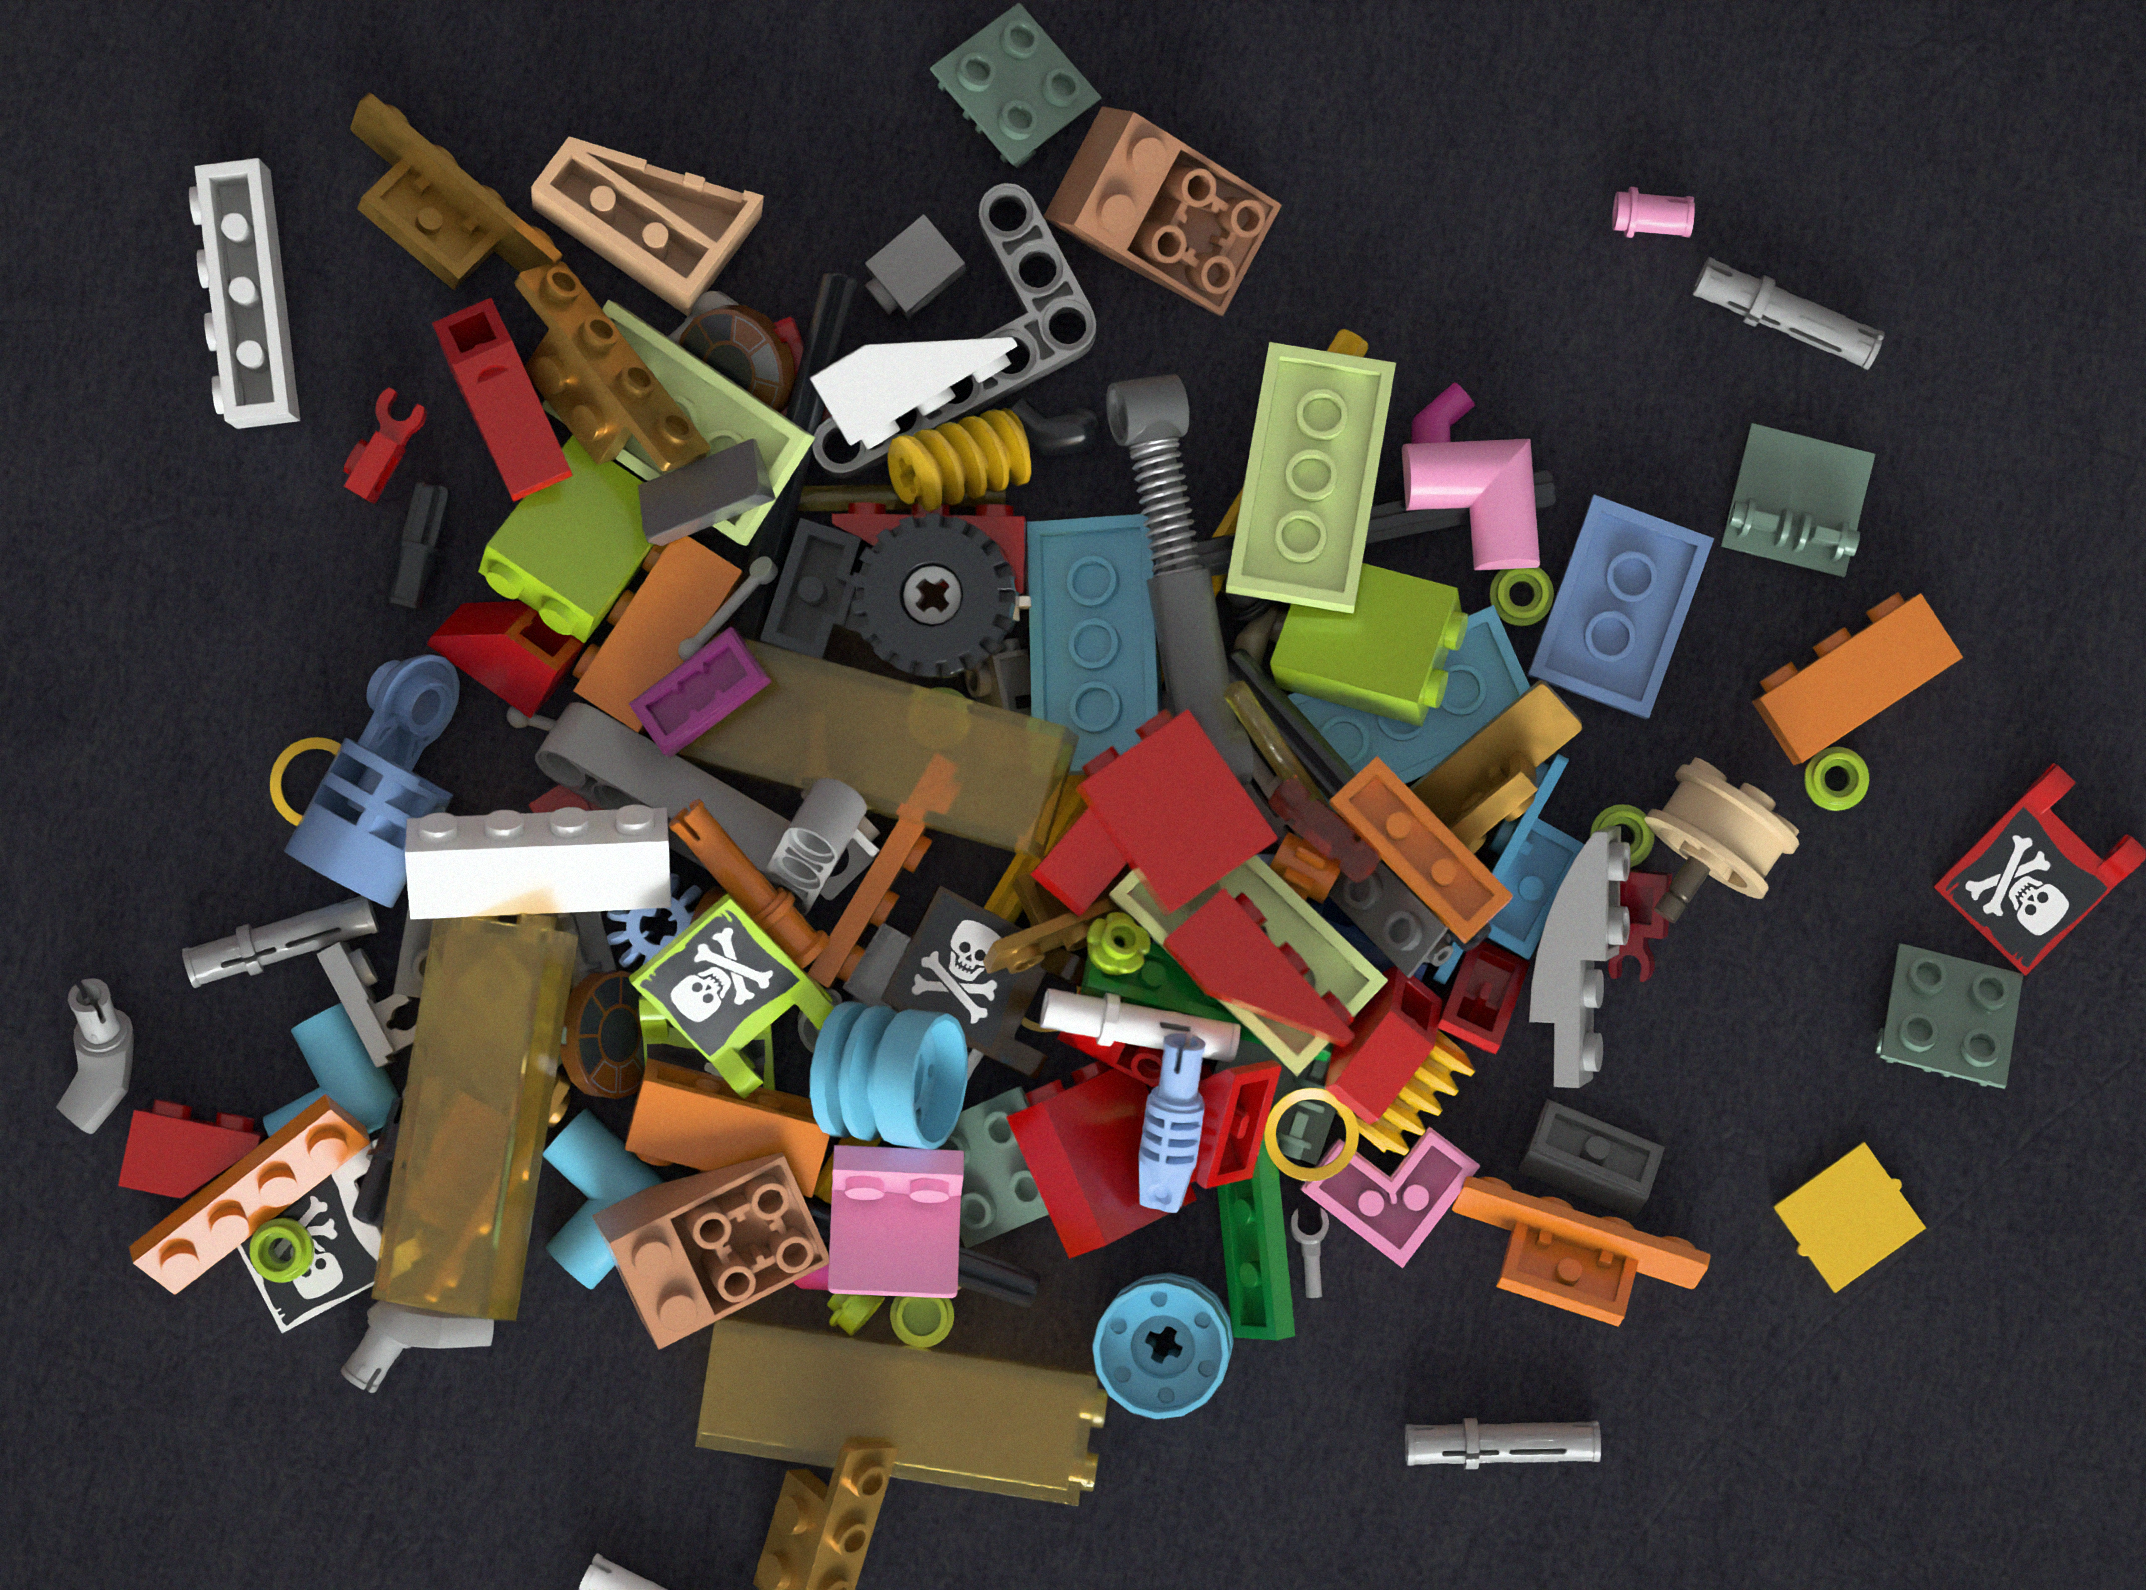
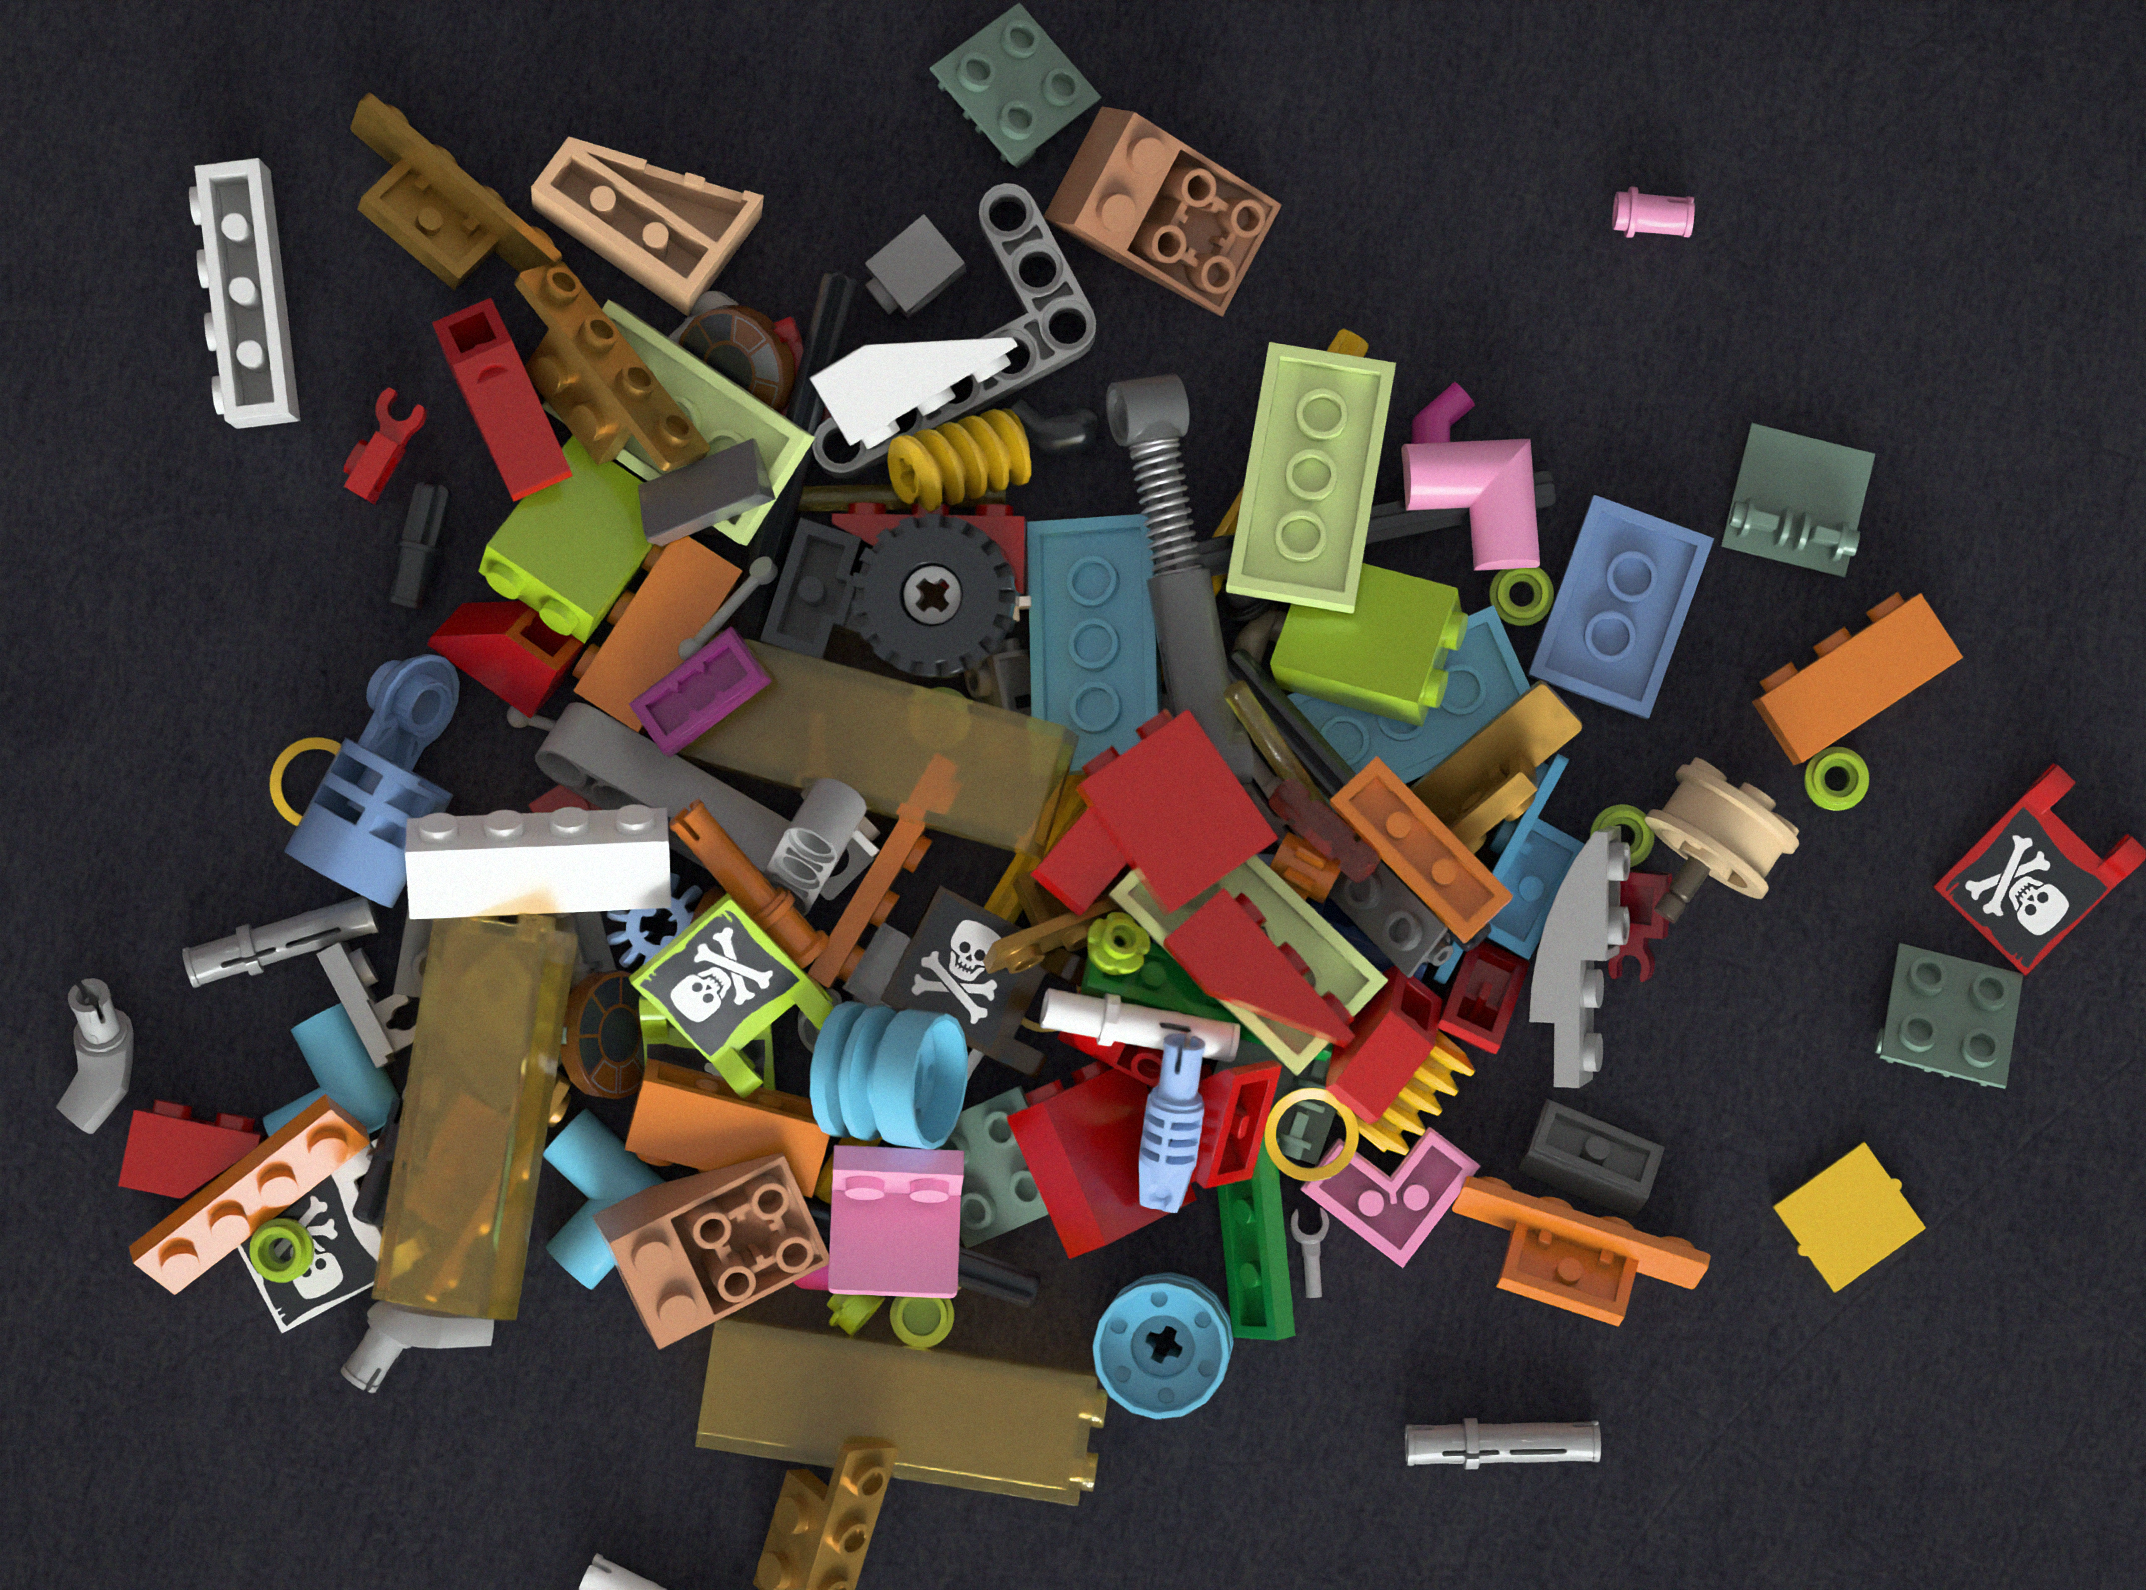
light grey pin [1692,257,1885,370] -> none

